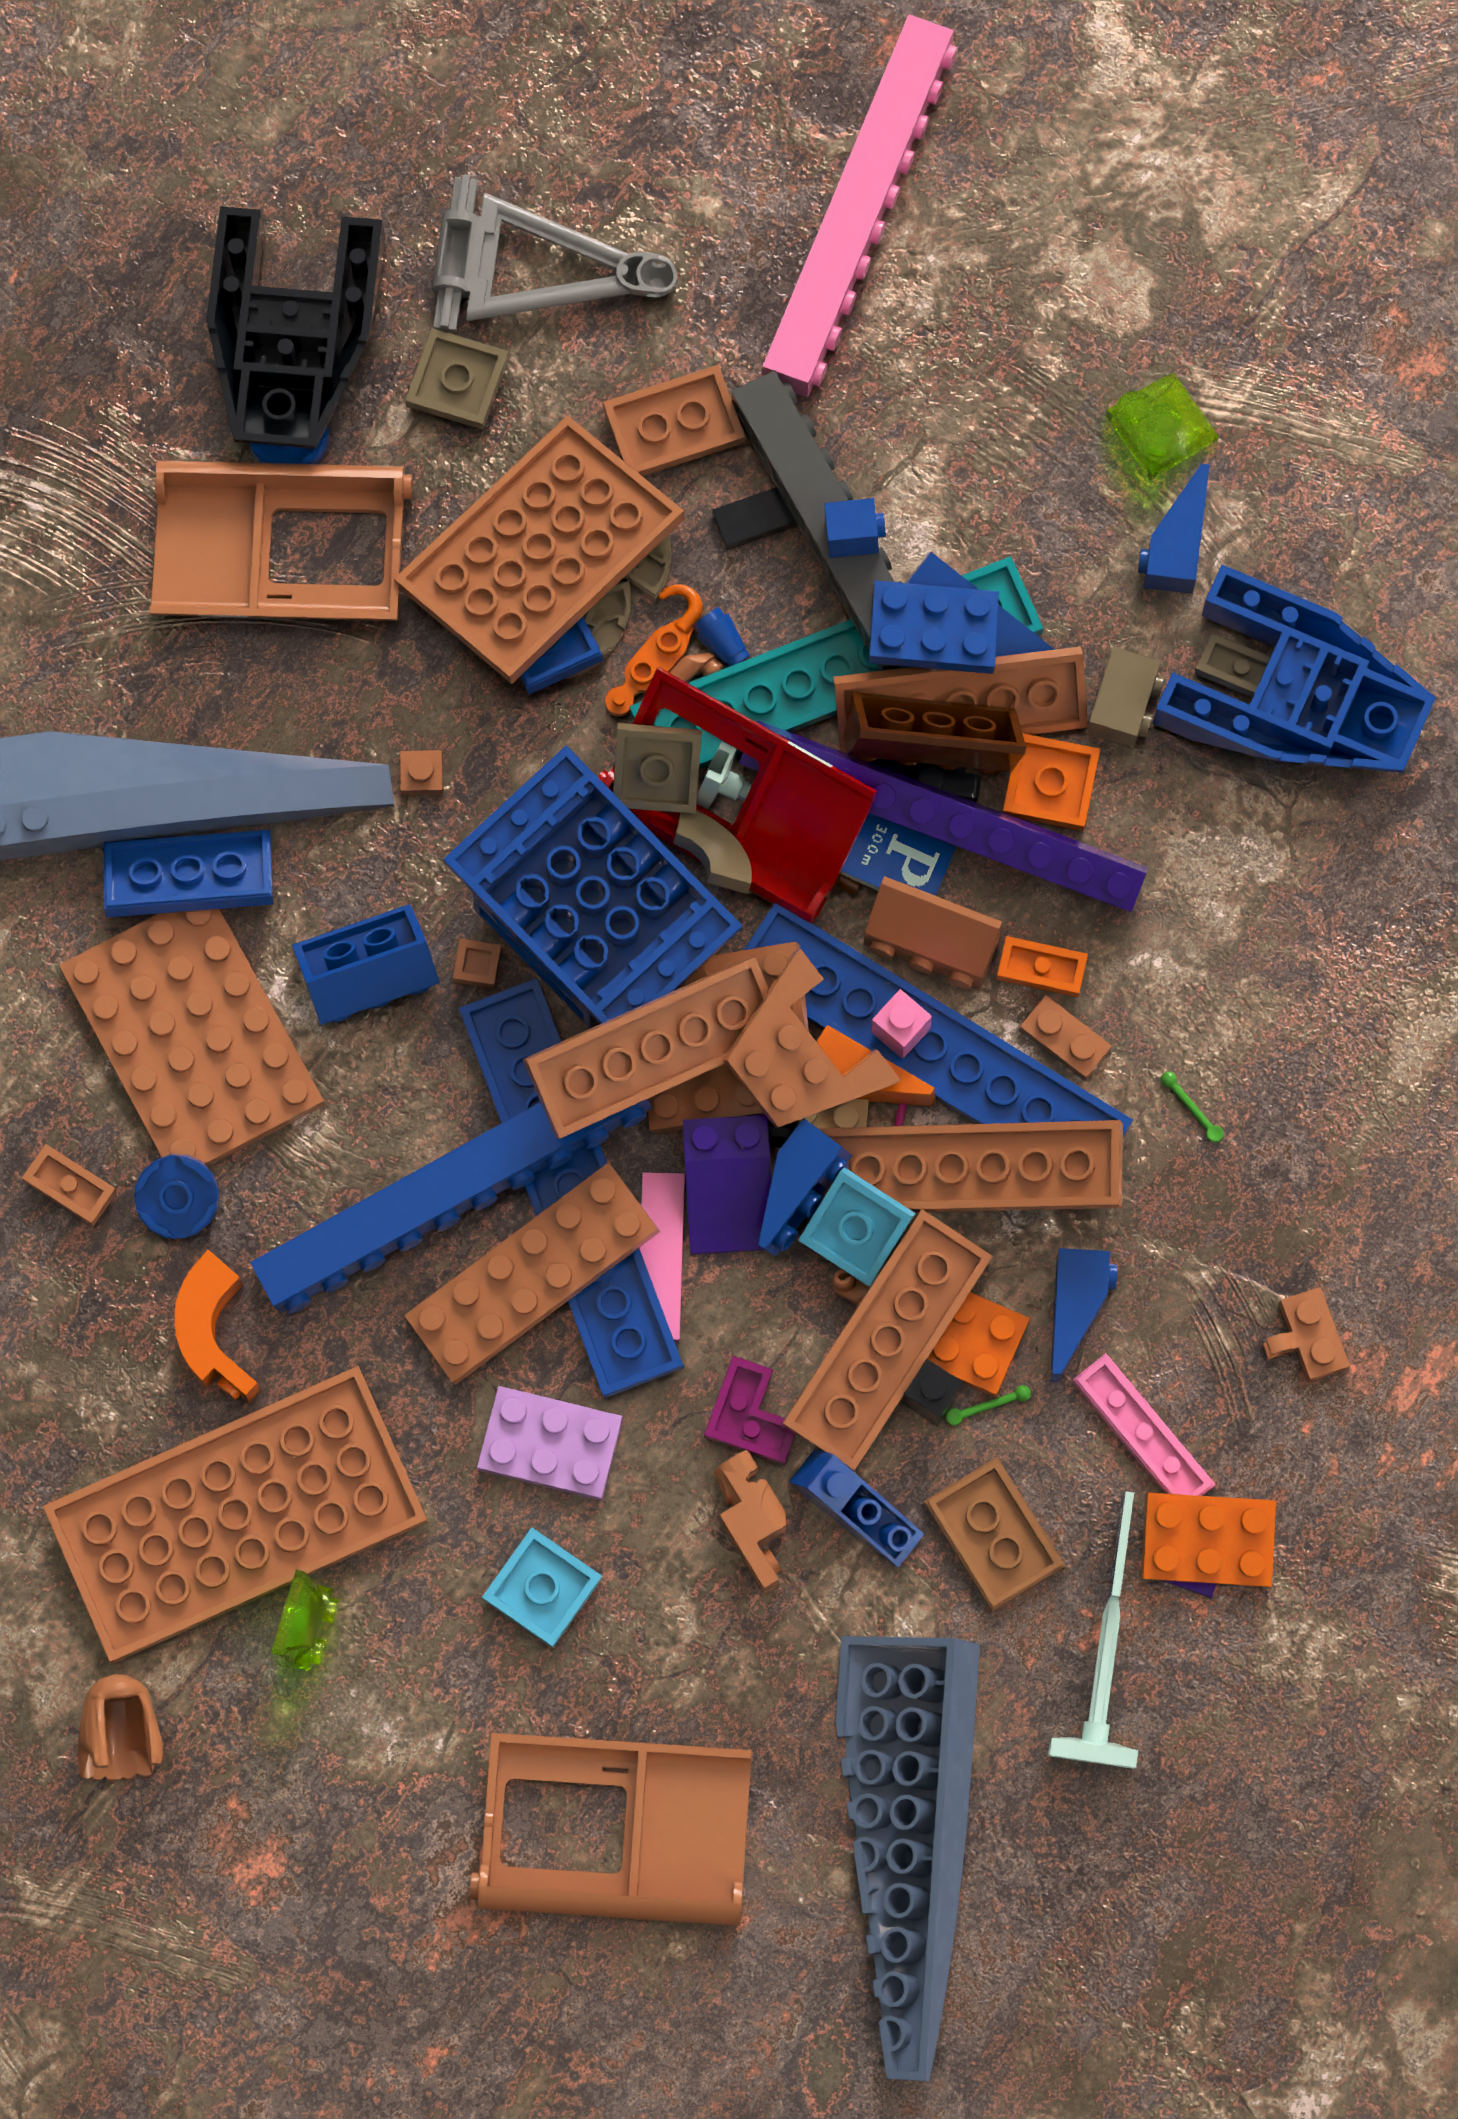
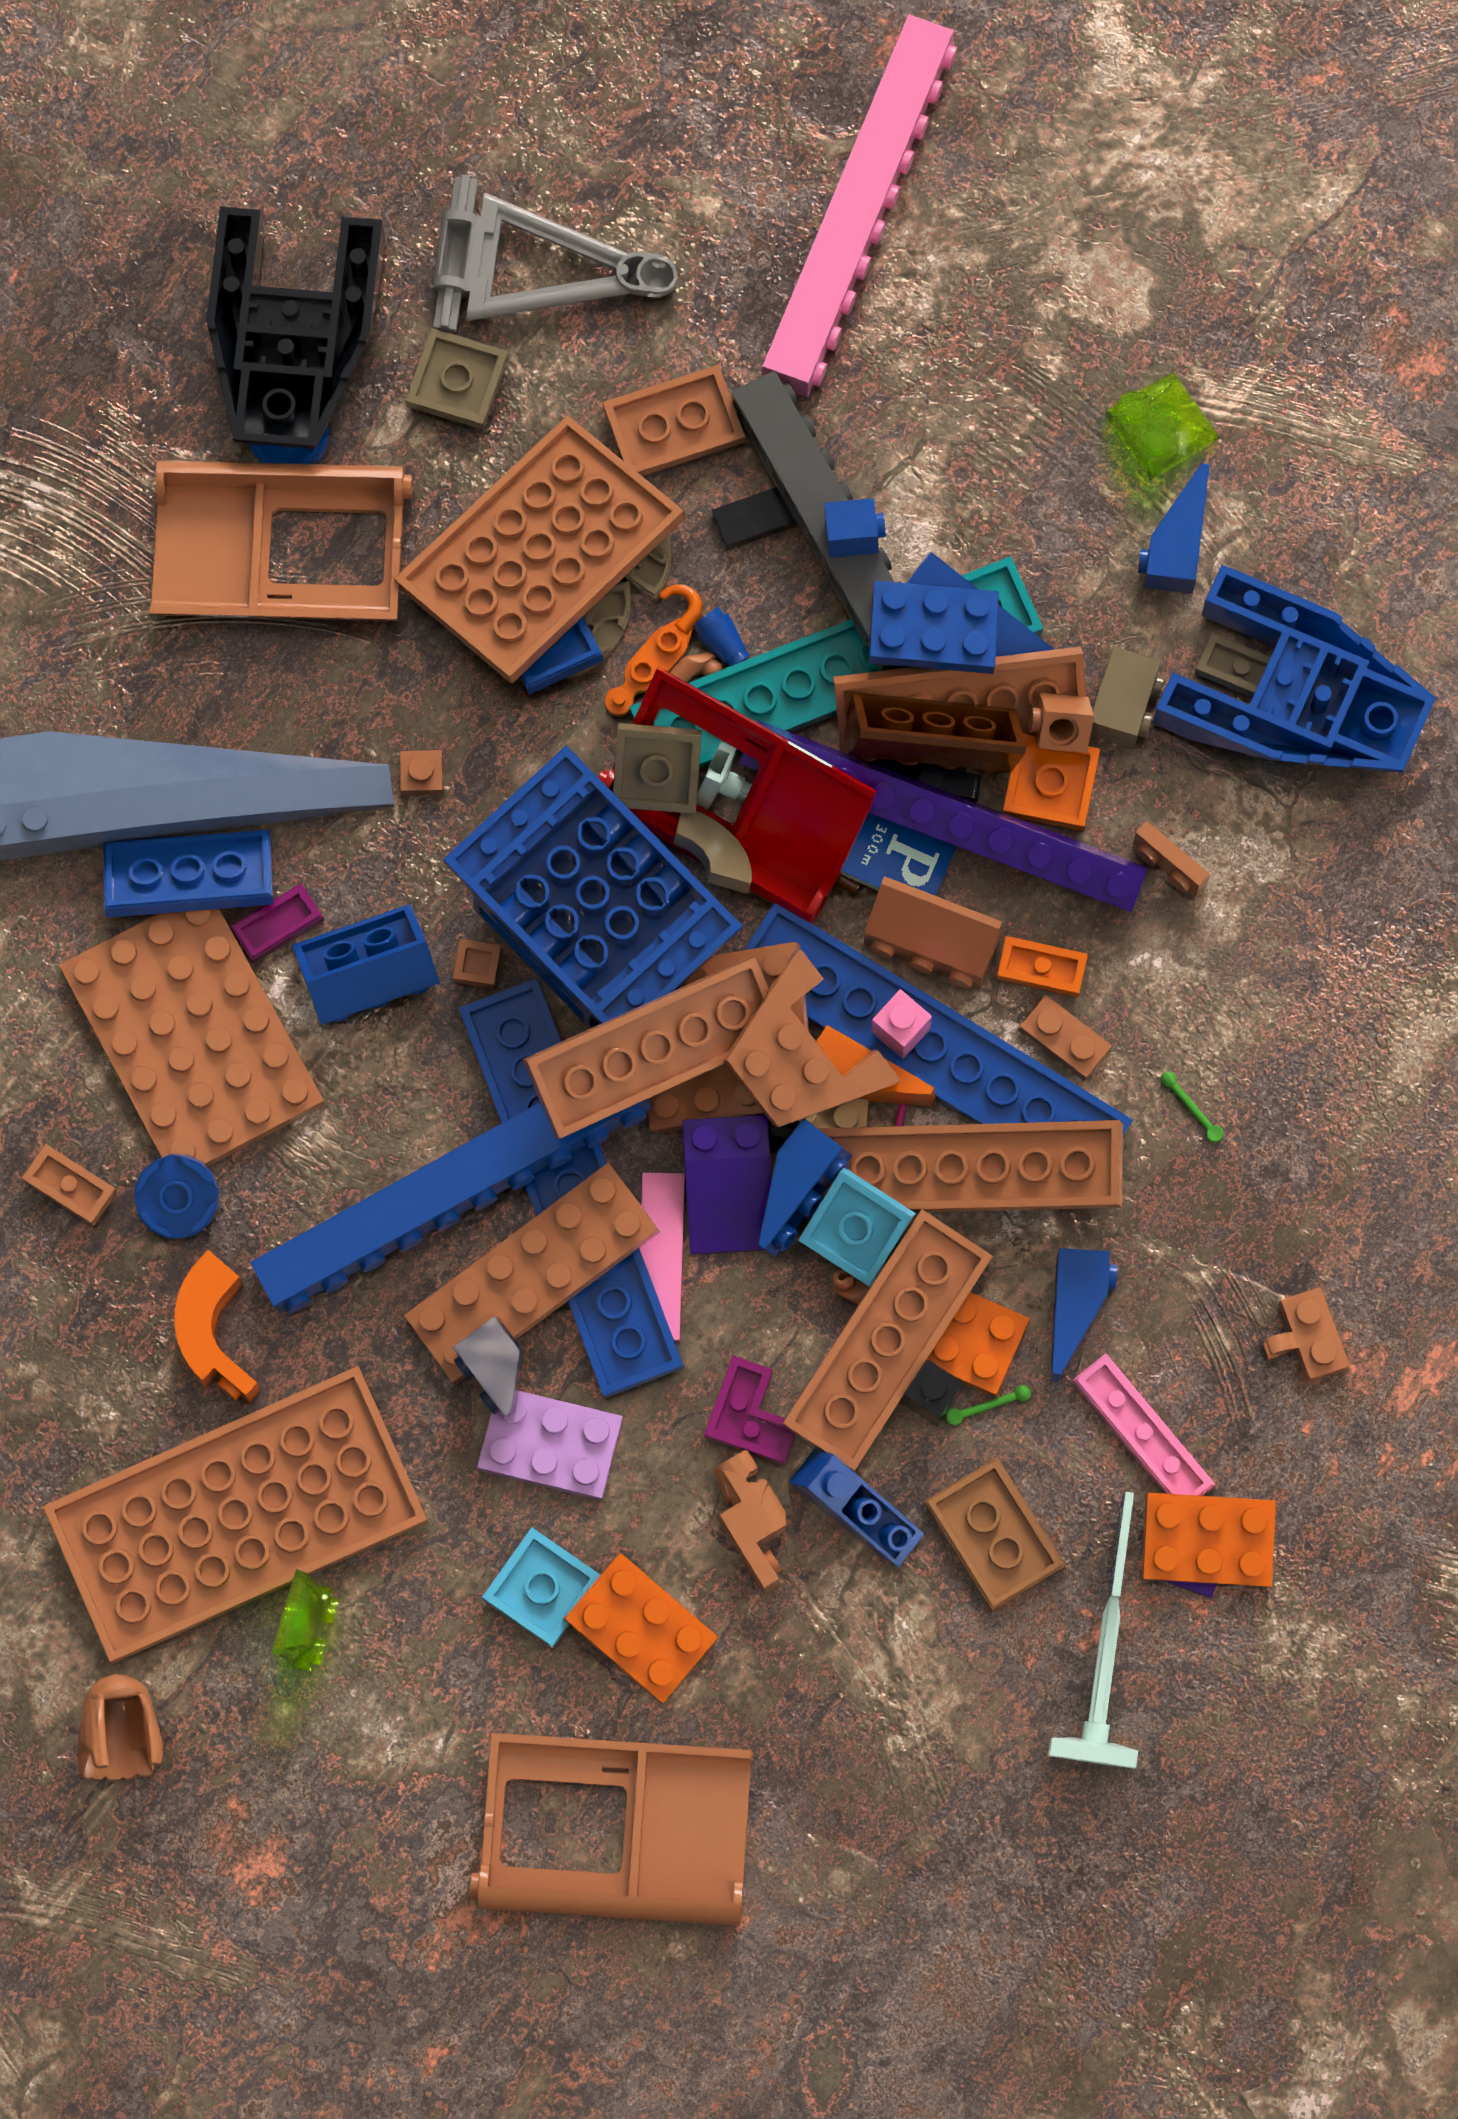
sand blue wedge [835,1636,980,2082] -> none
none -> magenta tile [230,883,324,964]
none -> slope [453,1316,524,1417]
none -> orange plate [563,1552,718,1703]
none -> nougat brick [1028,693,1094,753]
none -> nougat plate [1133,820,1210,897]

